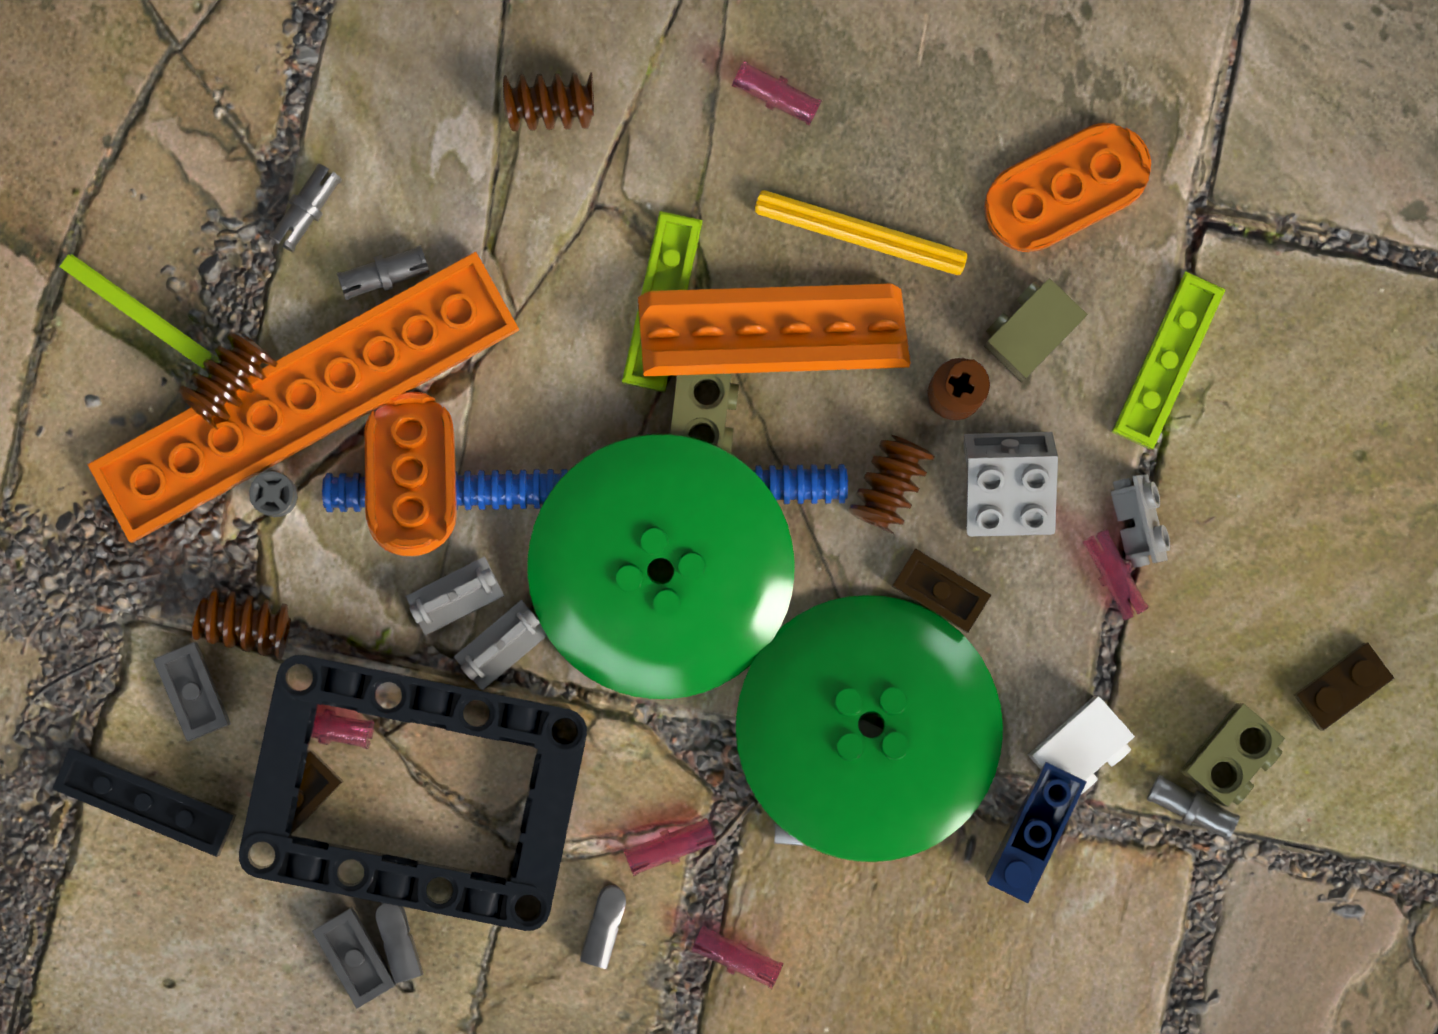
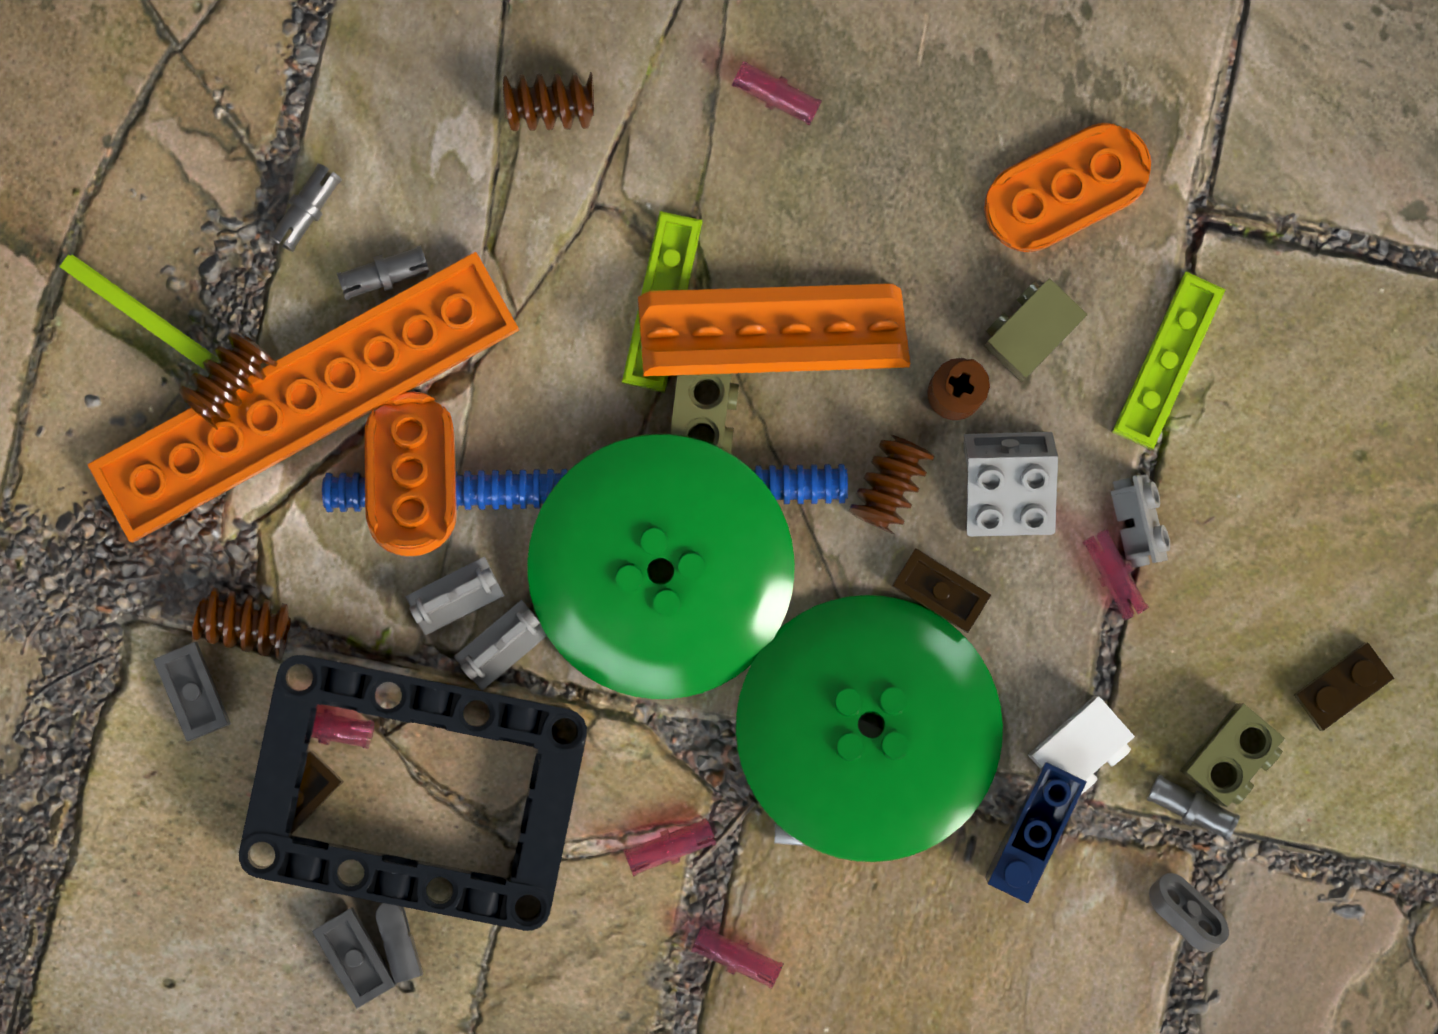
black plate [52,748,236,857] -> none
dark grey wheel [249,471,298,518] -> none
flat silver bar [580,885,626,969] -> none
yellow axle [755,190,967,275] -> none
none -> flat silver plate [1149,873,1229,952]

